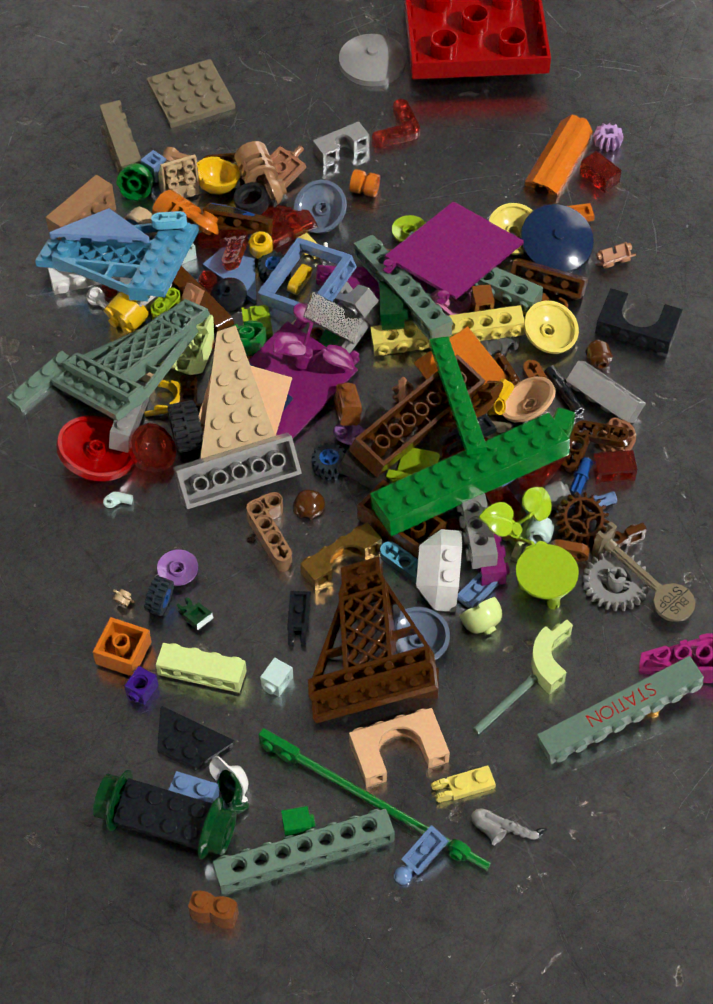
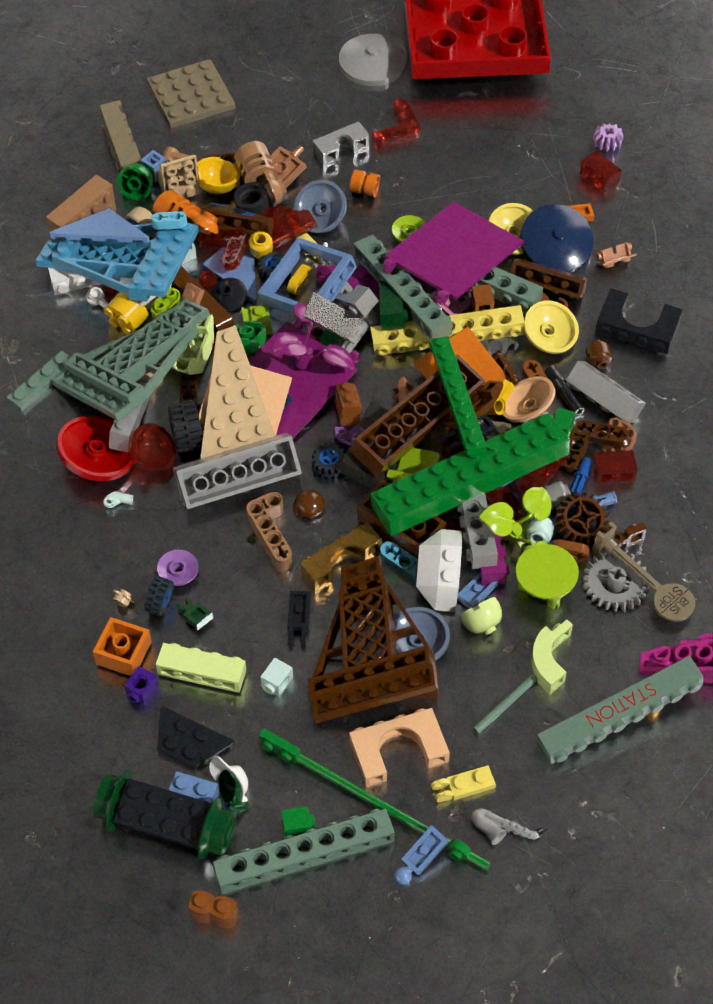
yellow helmet [144,380,181,417] -> none
orange piece [524,114,593,197] -> none

